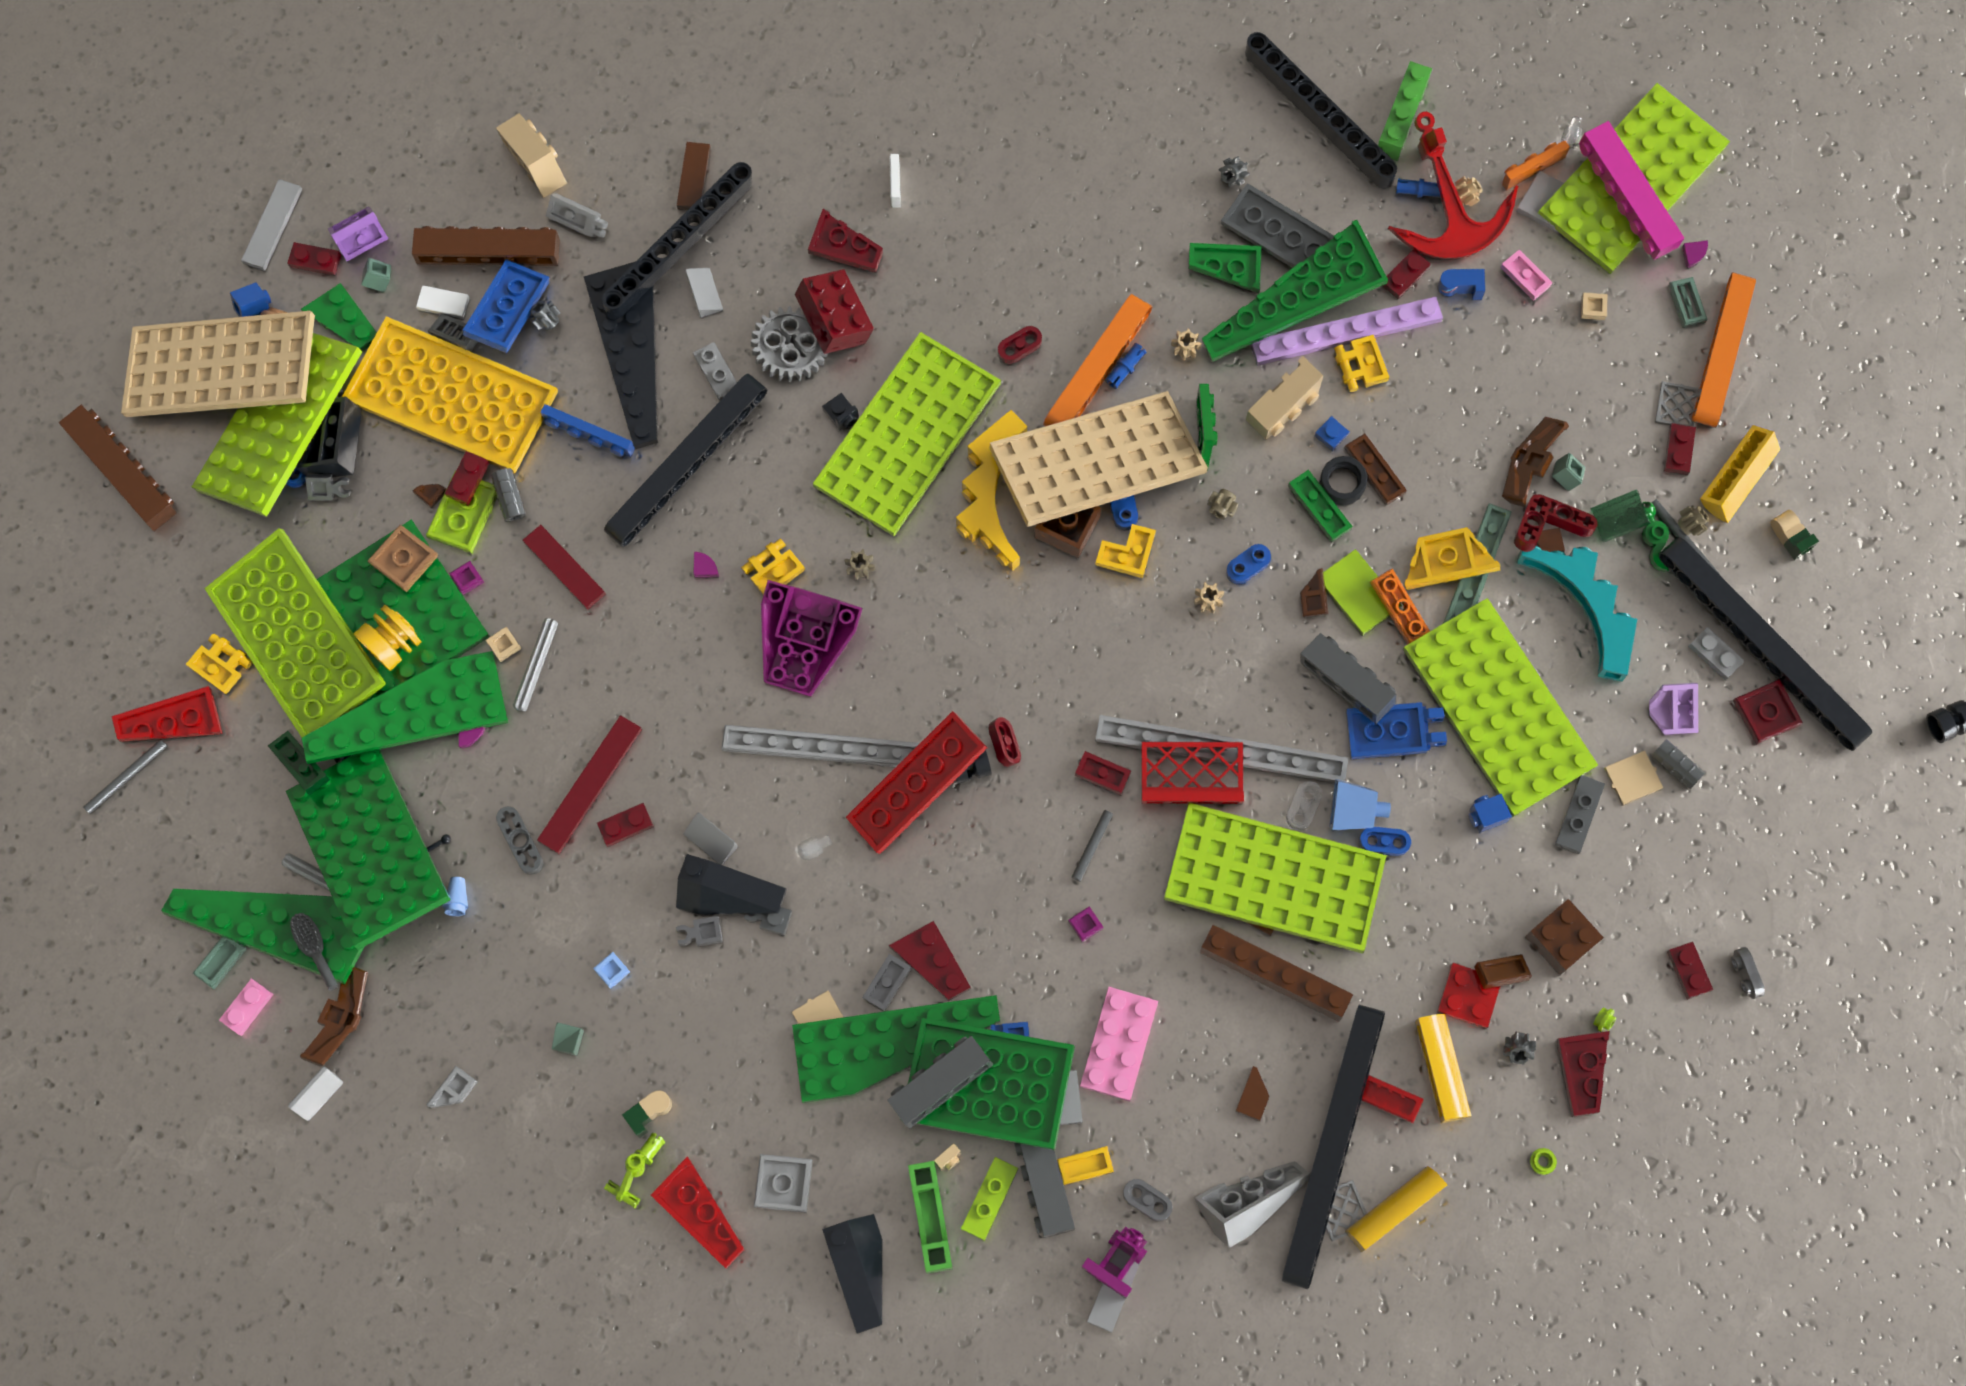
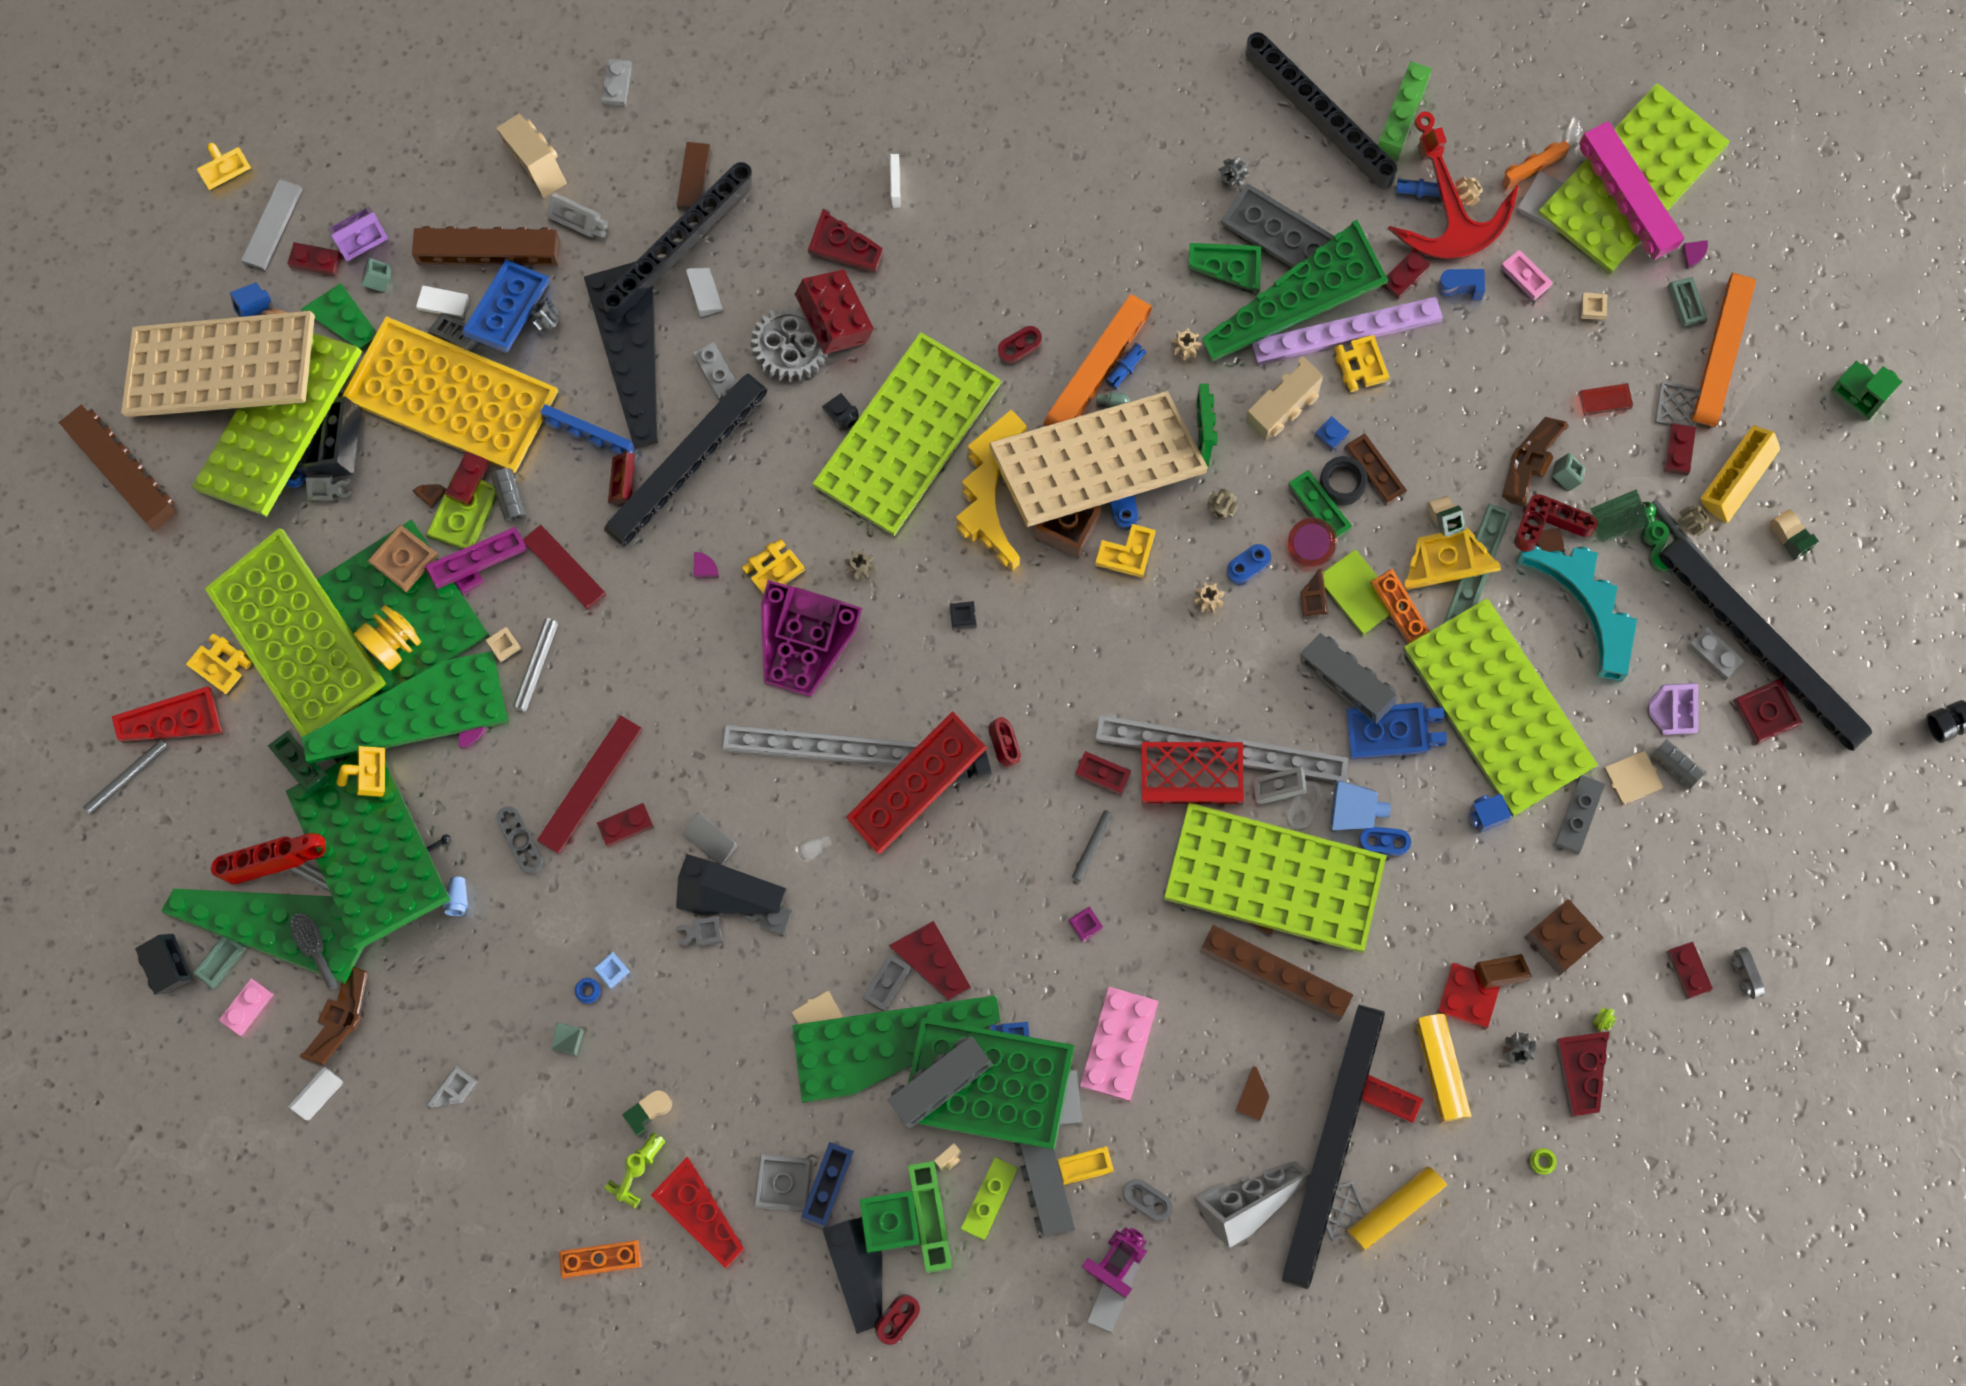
none -> black brick [135,934,193,995]
none -> yellow plate [197,143,251,190]
none -> red piece [211,833,326,885]
none -> yellow plate [336,746,385,797]
none -> magenta plate [425,527,526,590]
none -> orange tile [559,1240,641,1279]
none -> blue plate [575,978,601,1004]
none -> light grey plate [601,59,632,107]
none -> dark red plate [608,452,635,505]
none -> dark blue brick [800,1142,854,1229]
none -> green tile [860,1191,920,1253]
none -> dark red plate [875,1294,920,1345]
none -> black tile [950,601,977,630]
none -> sand green cylinder [1096,392,1131,409]
none -> light grey plate [1253,766,1307,805]
none -> tile [1288,517,1338,567]
none -> dark green leg [1427,496,1466,538]
none -> clear red tile [1579,383,1633,416]
none -> green brick [1831,360,1903,420]

